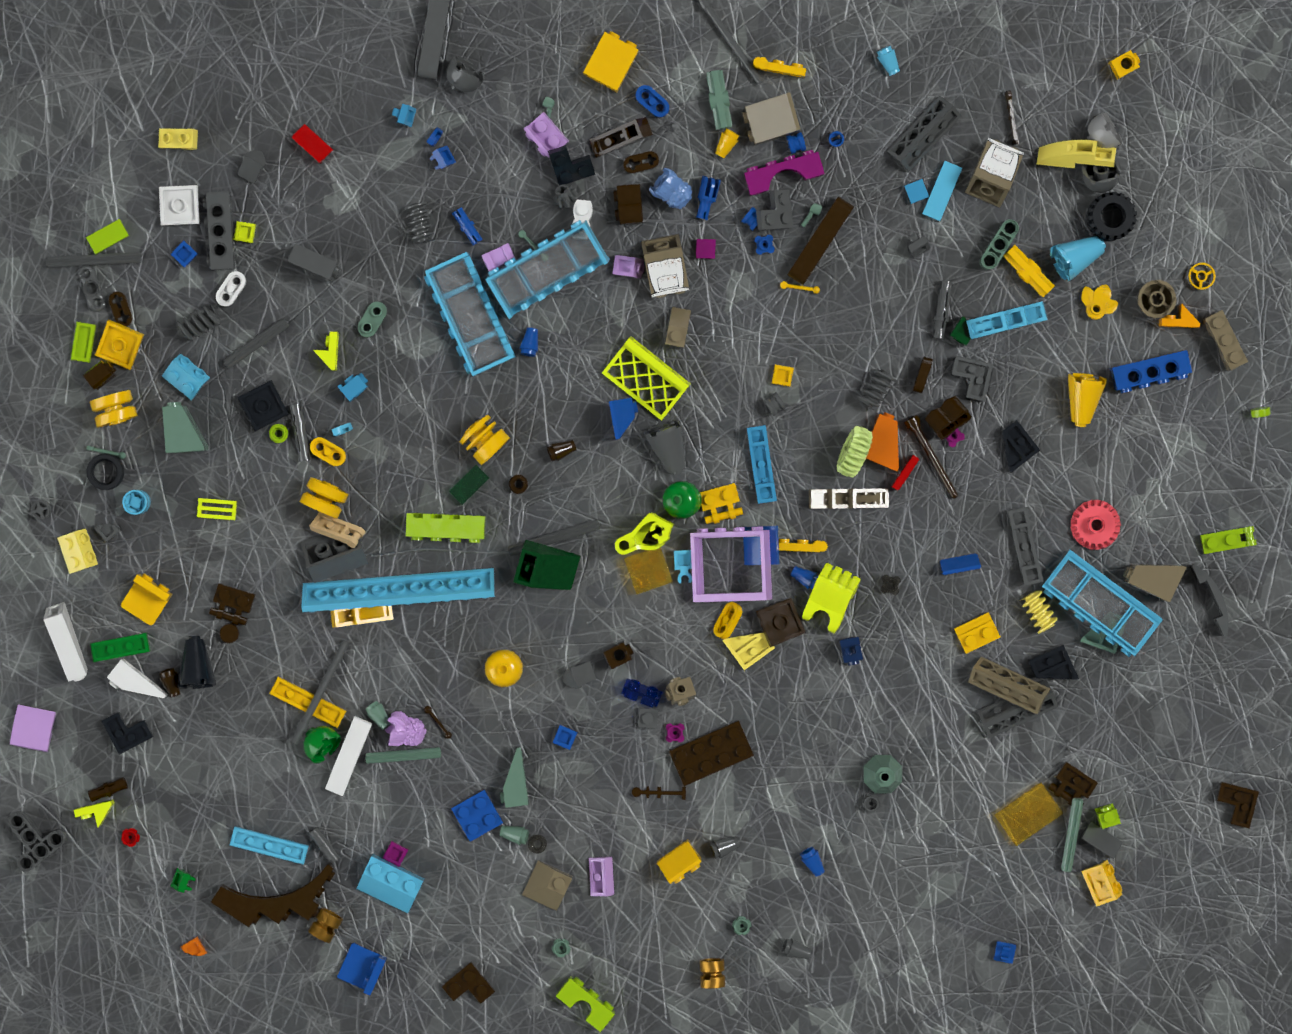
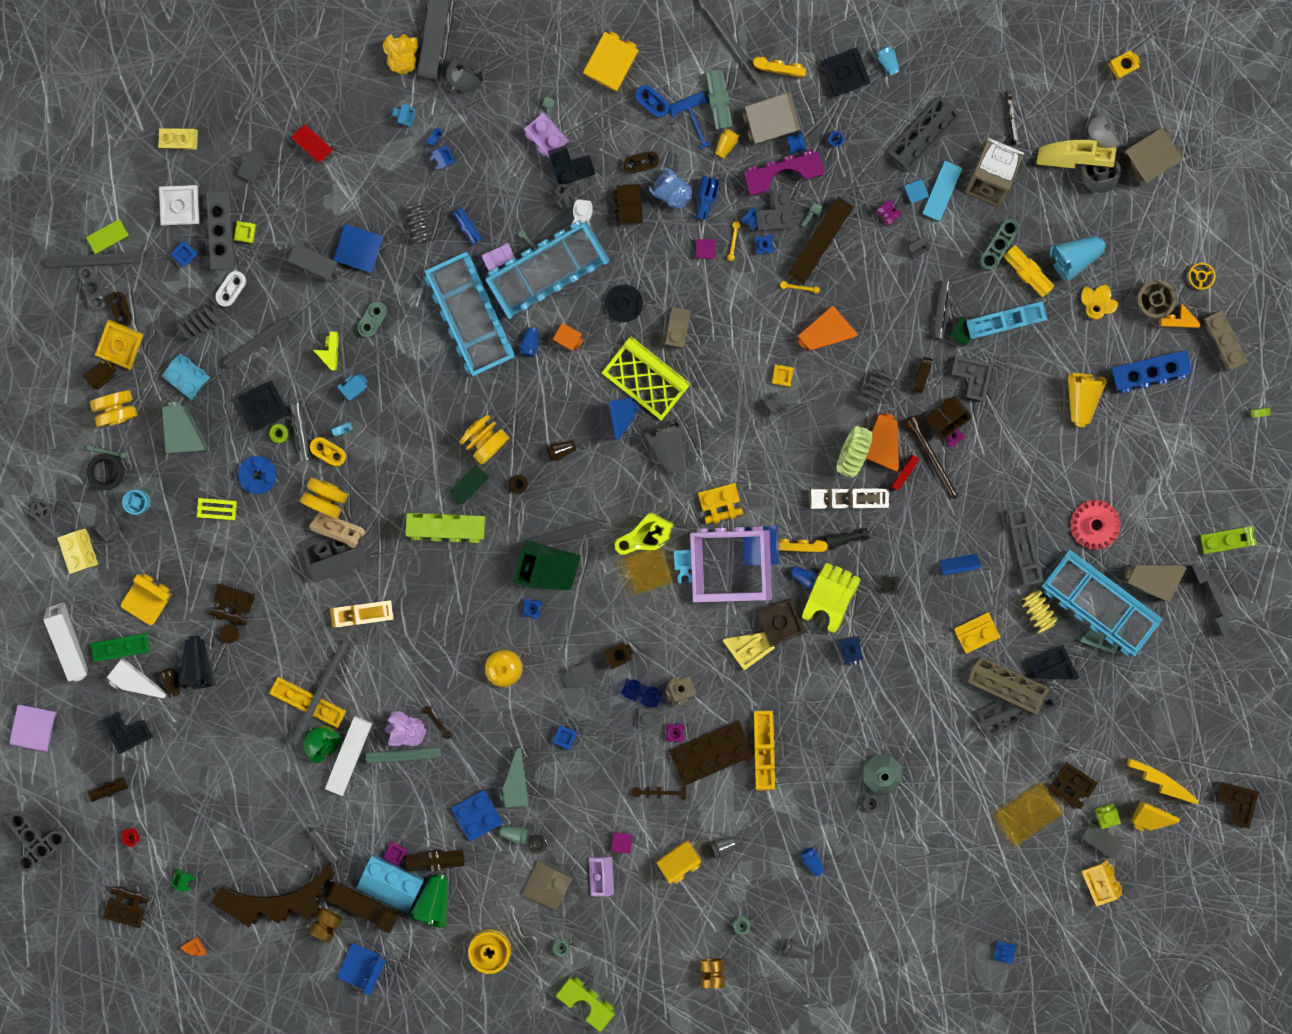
lime tile [70,322,96,363] -> none
neon yellow slope [74,799,114,828] -> none
medium azure tile [230,826,309,865] -> none
medium azure plate [302,568,495,612] -> none
sand green cone [365,701,392,730] -> none
dark brown plate [441,962,495,1004] -> none
dark brown slope [589,117,653,158] -> none
lavender bracket [612,255,644,279] -> none
slope [641,234,689,298] -> none
green cylinder [662,481,702,519] -> none
yellow plate [713,602,742,639] -> none
dark azure slope [747,425,777,504] -> none
black wing [1001,420,1040,473] -> none
sand green axle [1061,798,1083,872] -> none
black tyre [1086,191,1137,241] -> none
none -> dark brown plate [103,886,149,928]
none -> blue plate [238,456,277,494]
none -> dark brown beam [325,881,400,933]
none -> blue slope [333,224,384,273]
none -> yellow hair [383,34,418,74]
none -> dark brown piece [406,850,465,872]
none -> green cone [409,874,449,929]
none -> yellow wheel [468,929,511,974]
none -> blue plate [522,598,542,619]
none -> orange brick [553,323,584,351]
none -> black tile [605,284,643,323]
none -> magenta tile [611,831,633,854]
none -> blue piece [669,91,712,149]
none -> yellow hinge [727,221,740,261]
none -> yellow slope [754,711,775,791]
none -> orange slope [797,306,858,351]
none -> black plate [821,47,871,97]
none -> pearl dark grey piece [825,528,869,550]
none -> magenta wheel [875,200,902,226]
none -> dark tan slope [1121,128,1183,186]
none -> yellow slope [1127,758,1198,804]
none -> yellow slope [1131,800,1180,832]

